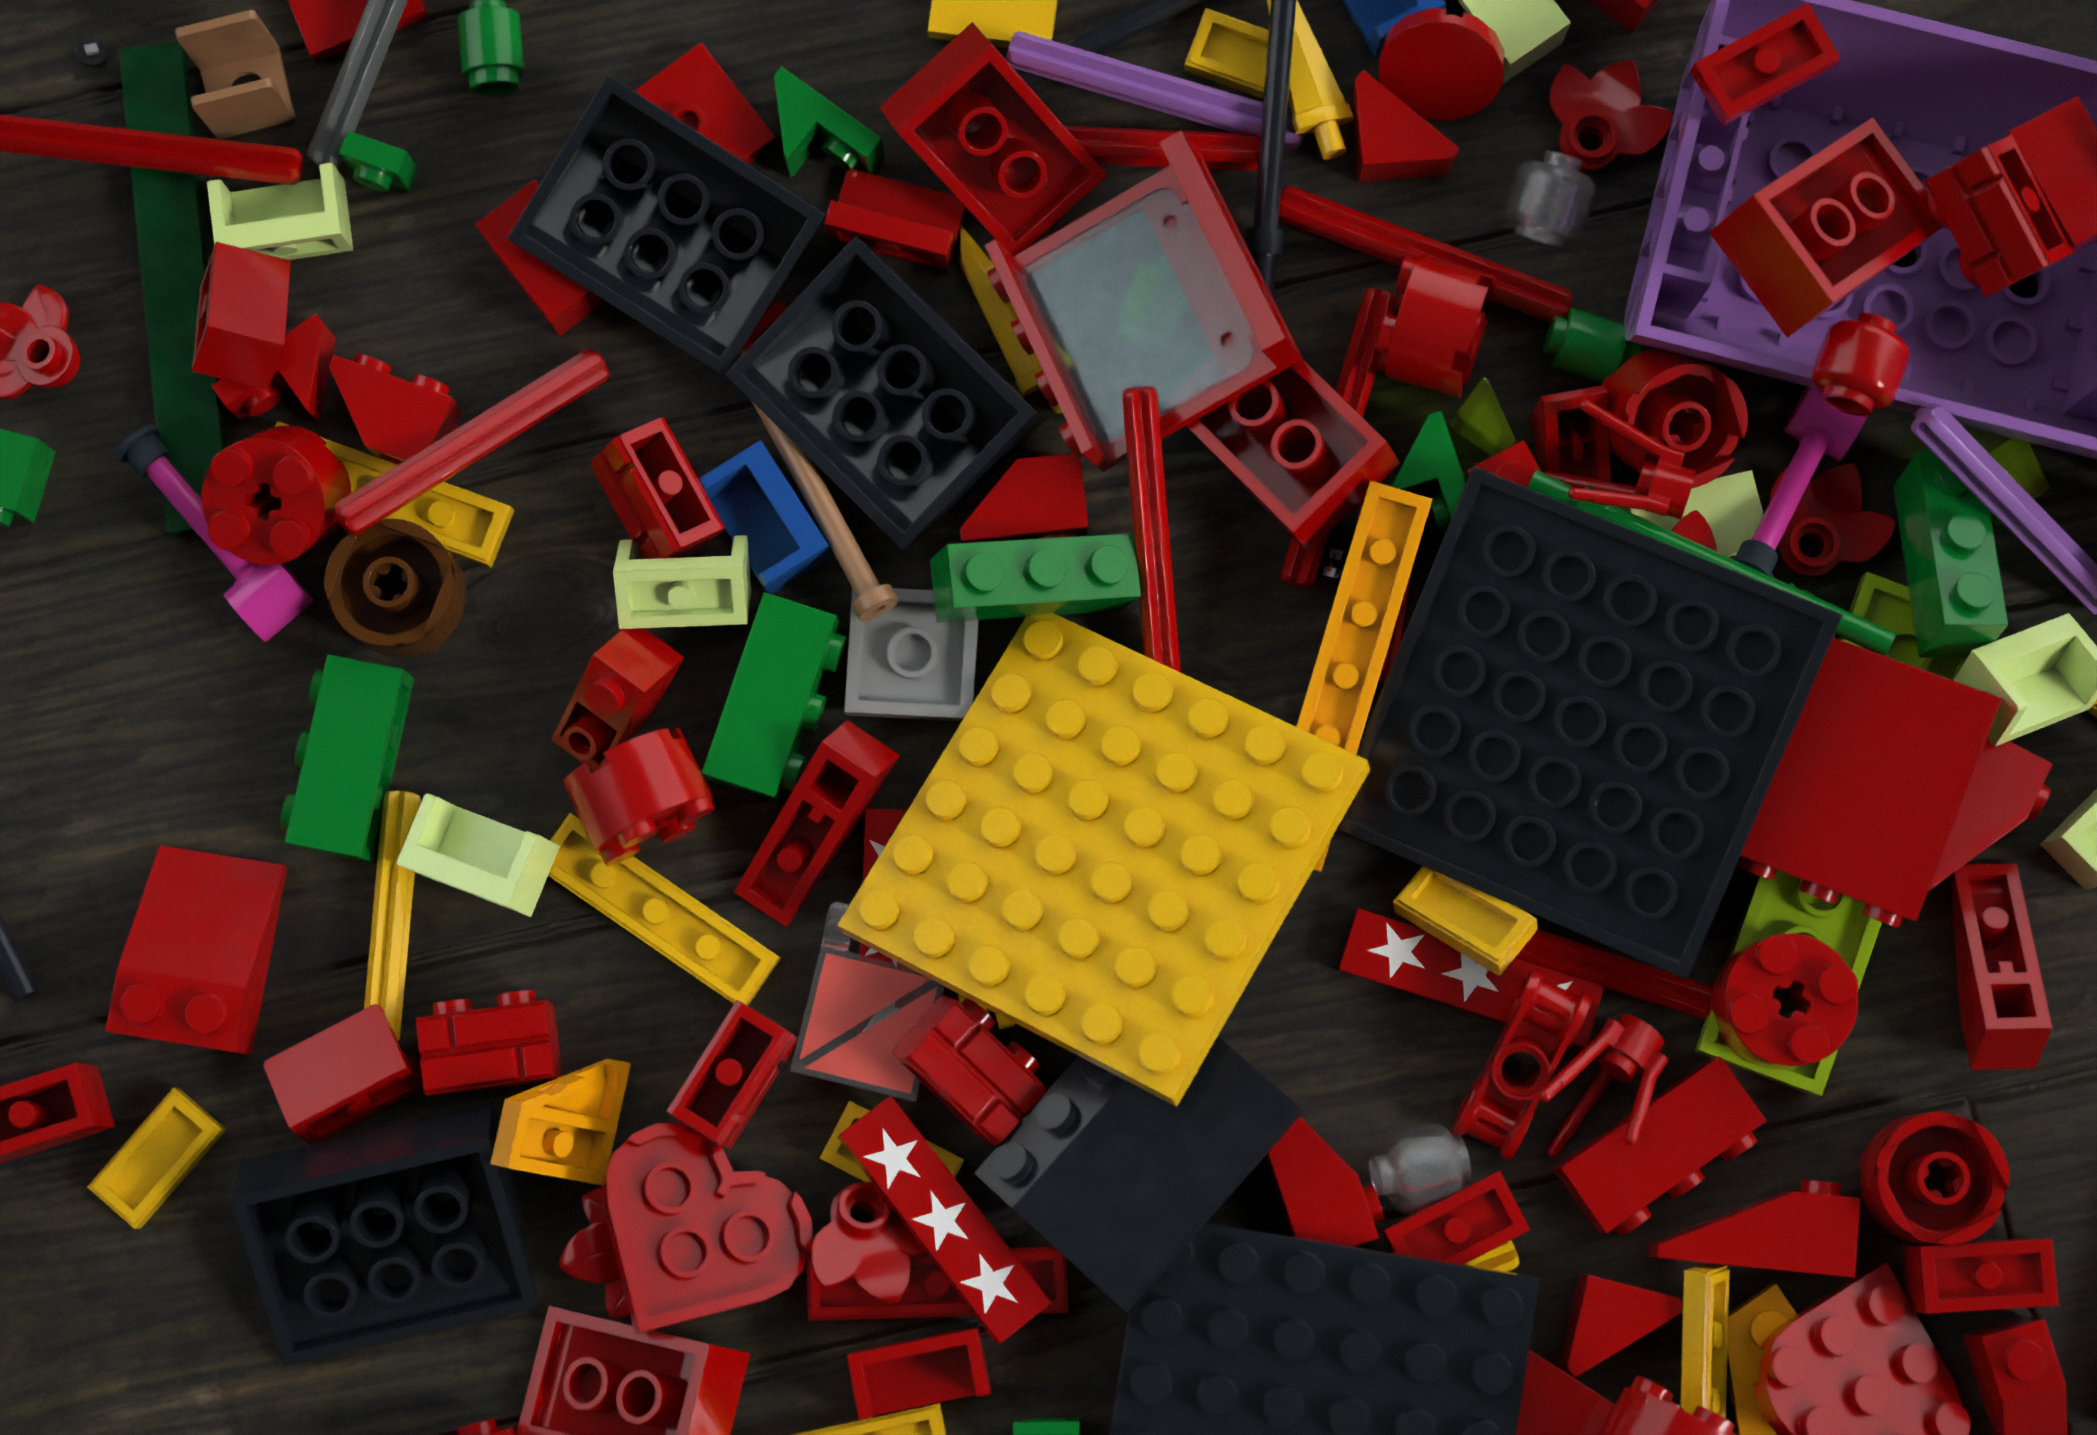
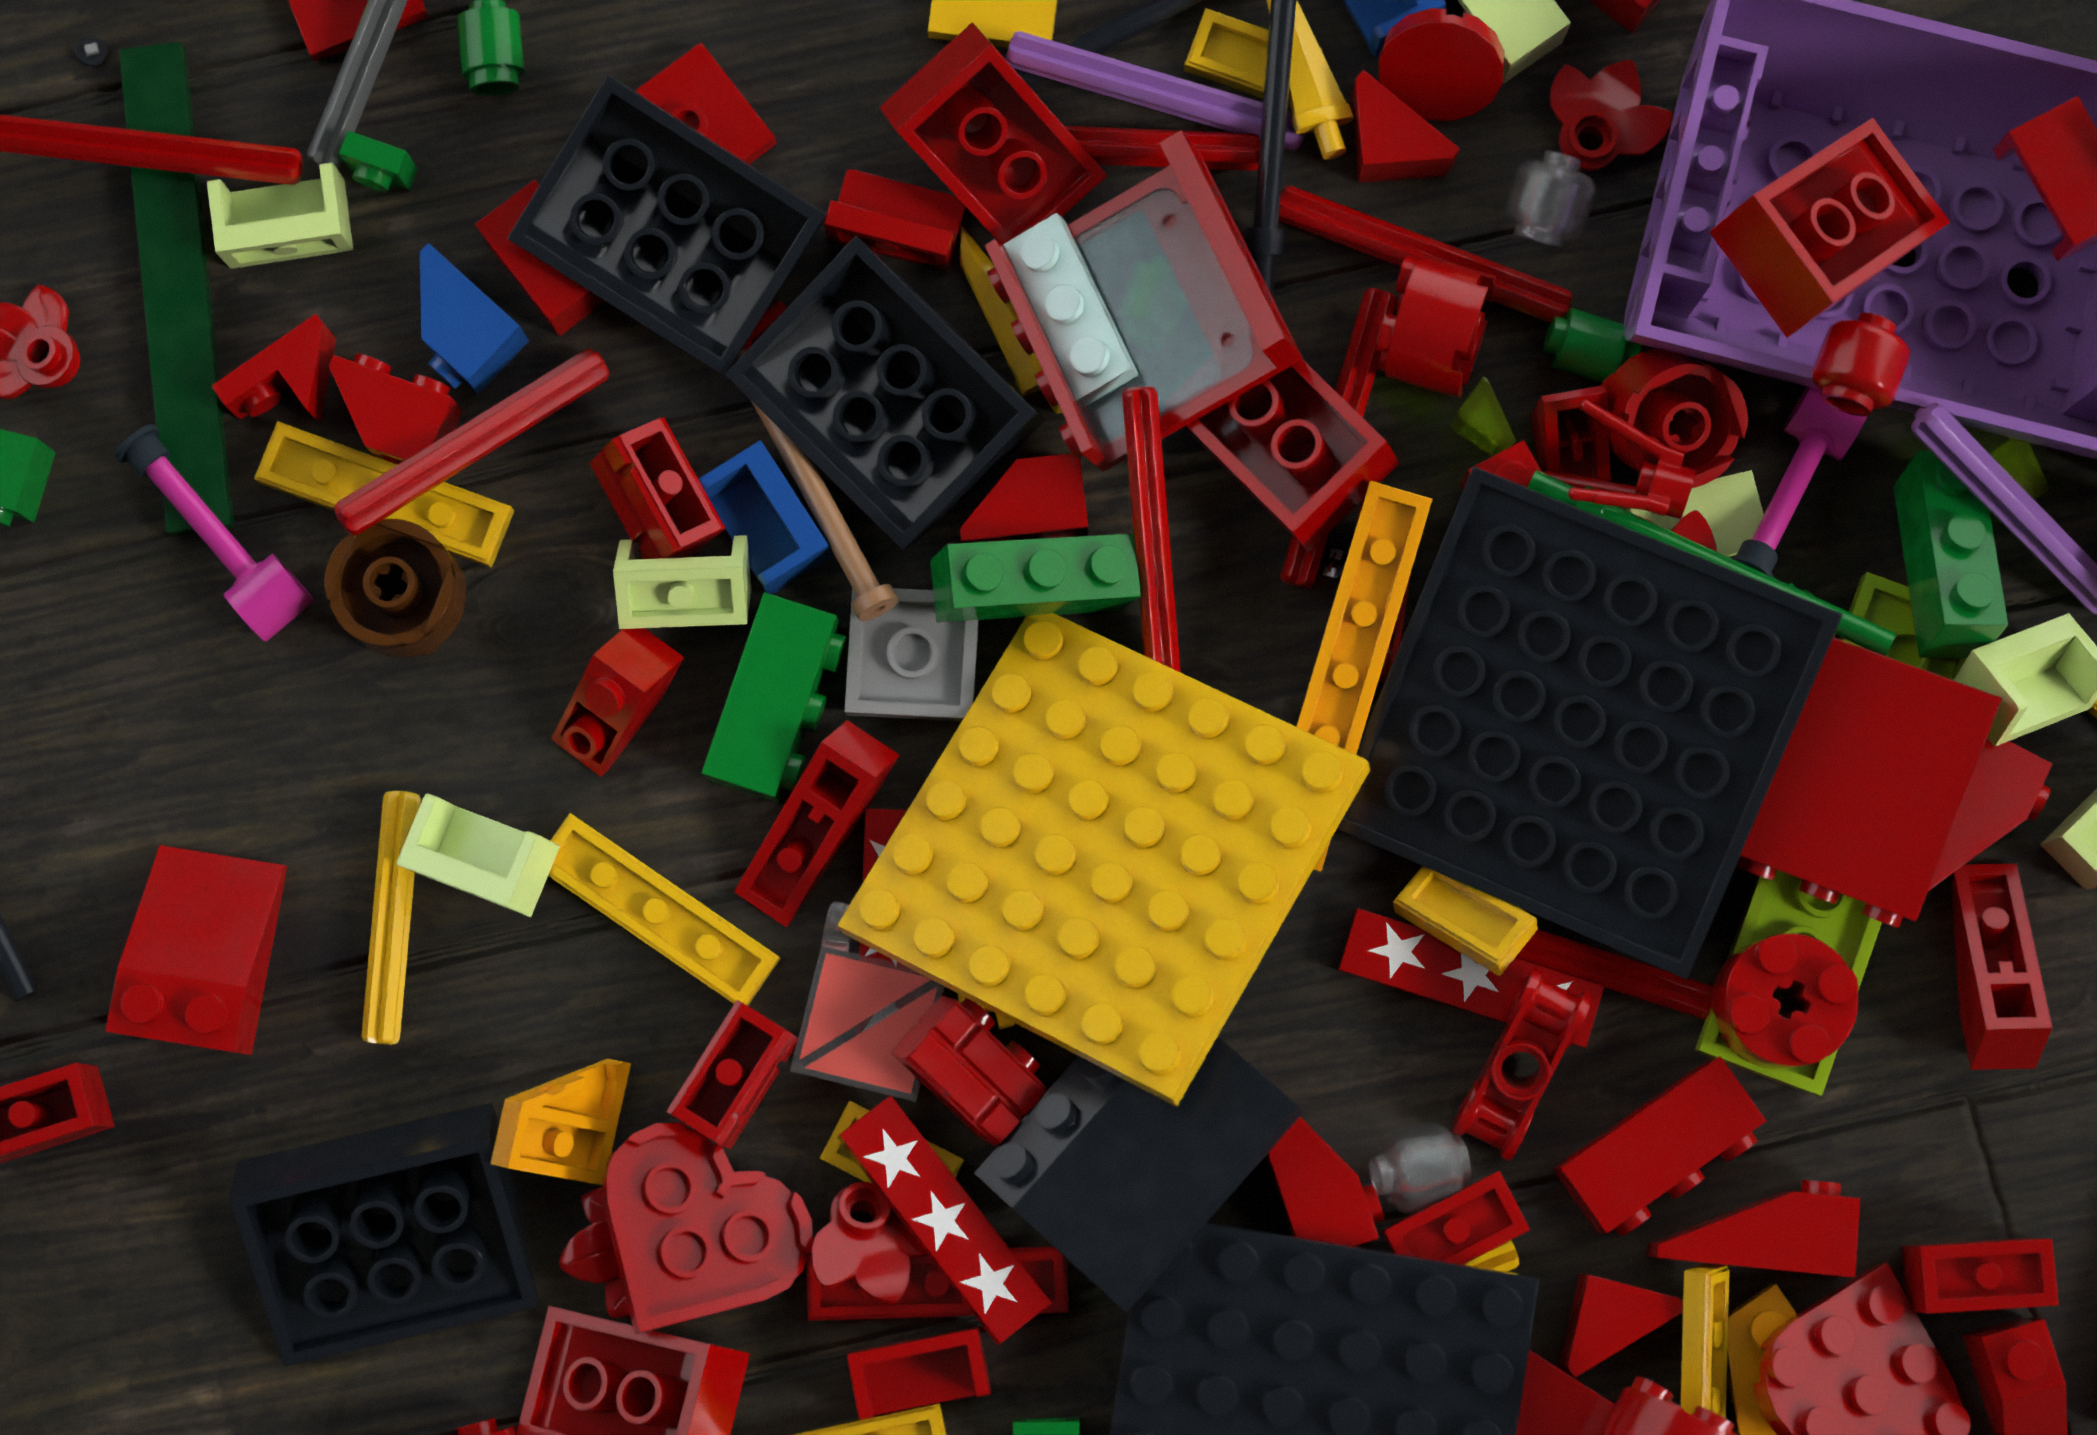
yellow tile [87,1087,227,1229] -> none
medium nougat piece [175,10,296,139] -> none
red panel [192,242,291,389] -> none
red brick [202,426,351,565] -> none
red panel [263,1004,423,1145] -> none
green brick [280,654,415,863] -> none
red brick [416,990,563,1097] -> none
red brick [563,728,715,866] -> none
green slope [774,66,885,177] -> none
green slope [1391,411,1466,536] -> none
red plant [1539,1014,1669,1158] -> none
red plate [1690,3,1841,126] -> none
red plate [1769,463,1895,578] -> none
red brick [1859,1112,2010,1245] -> none
red brick [1924,135,2073,298] -> none
none -> blue slope [420,243,529,395]
none -> light aqua plate [1003,213,1140,407]

